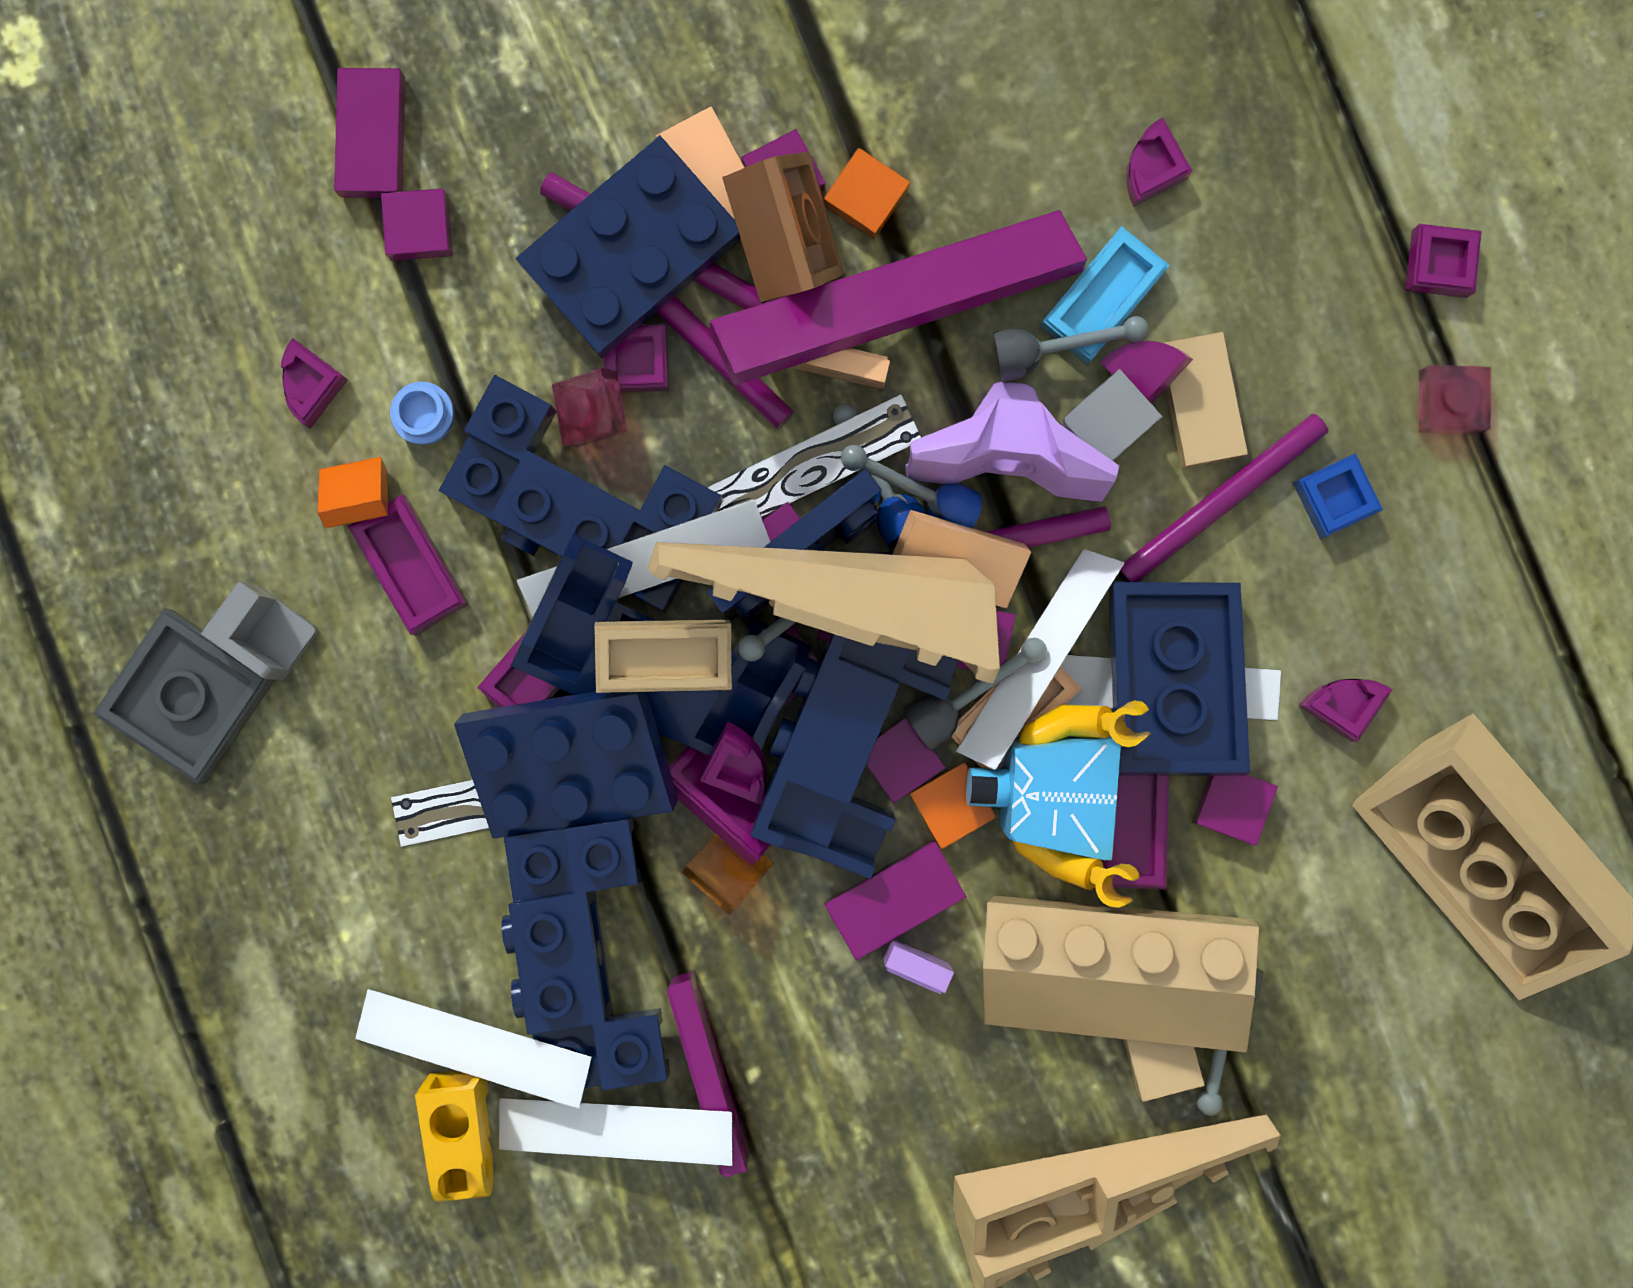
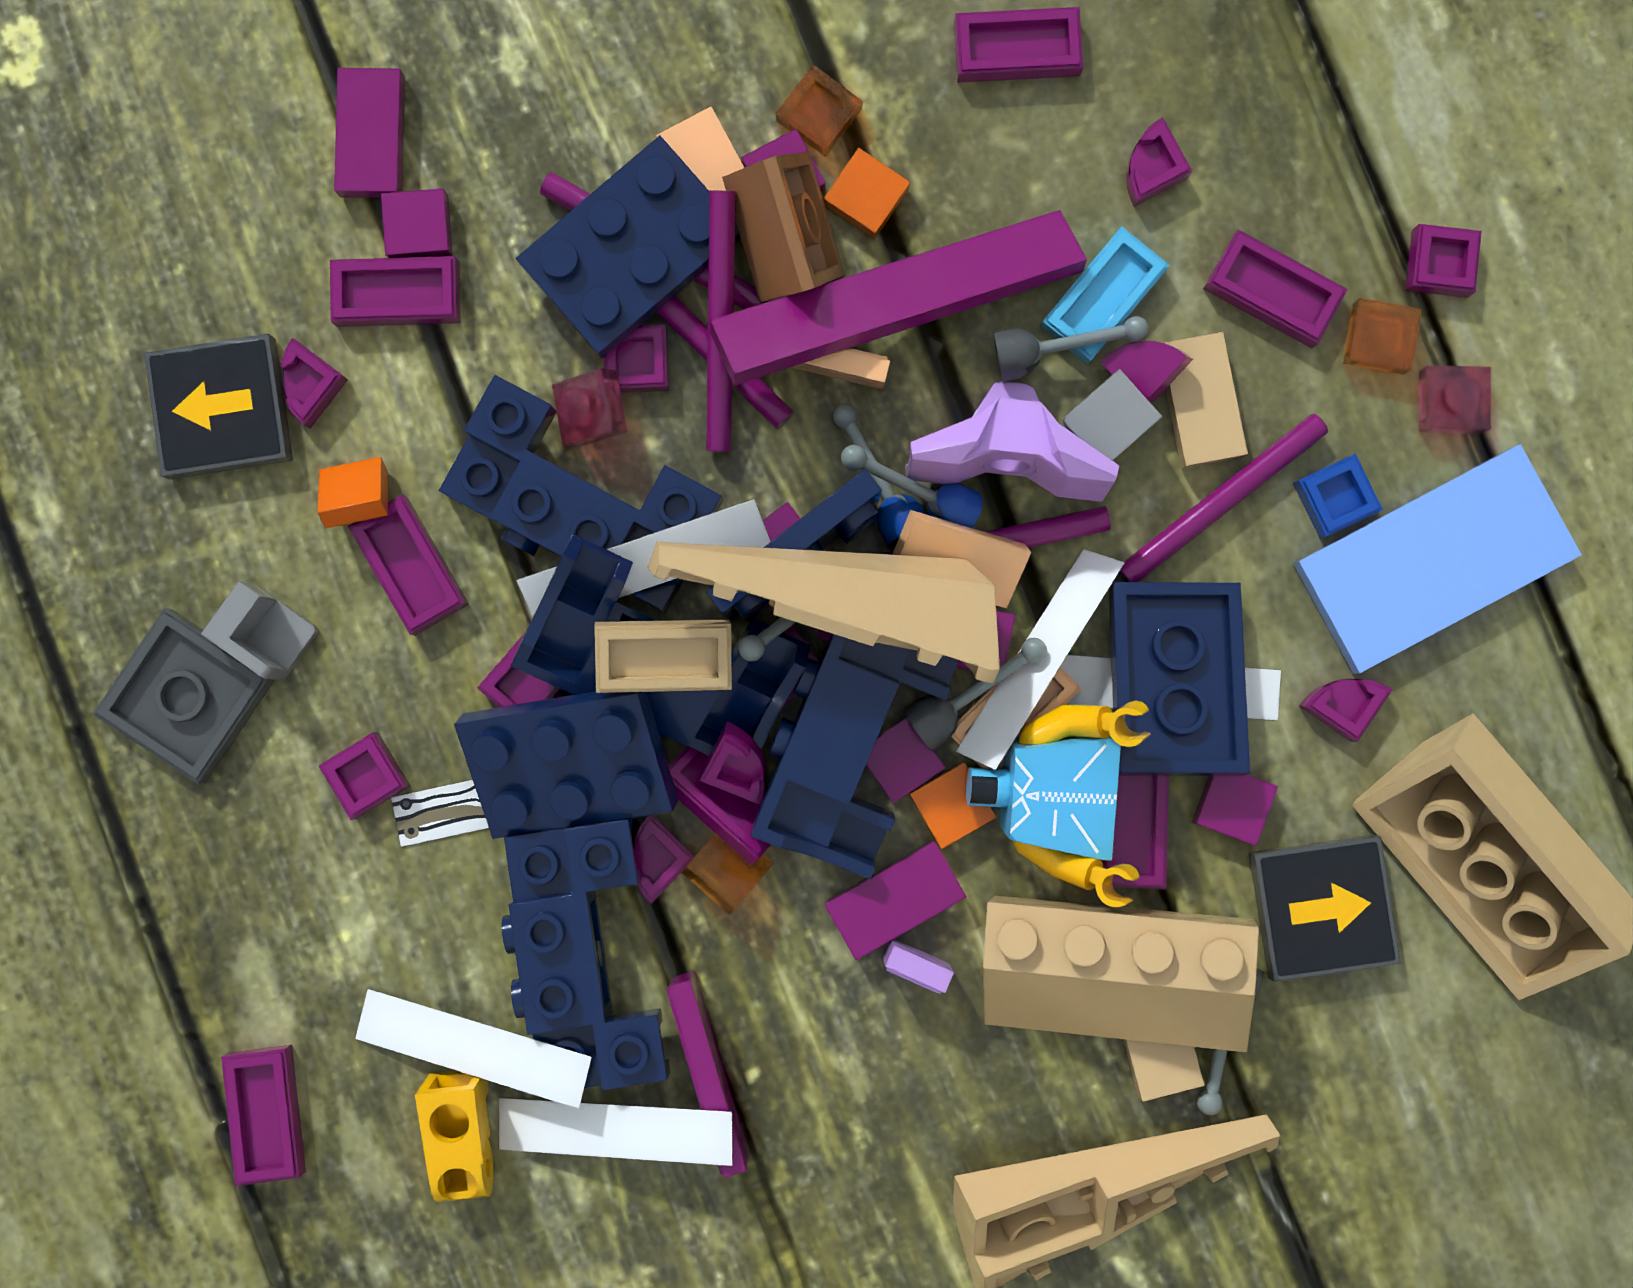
light blue plate [390,382,455,445] -> none
sticker [707,395,921,517] -> none
none -> black tile [144,334,293,480]
none -> magenta tile [221,1045,306,1186]
none -> magenta tile [318,732,410,820]
none -> magenta tile [330,256,461,327]
none -> magenta tile [634,815,697,904]
none -> magenta bar [706,190,735,452]
none -> clear orange tile [776,65,863,157]
none -> magenta tile [954,7,1083,83]
none -> magenta tile [1203,229,1348,348]
none -> black tile [1249,835,1401,982]
none -> light blue tile [1293,444,1582,674]
none -> clear orange tile [1343,298,1422,375]

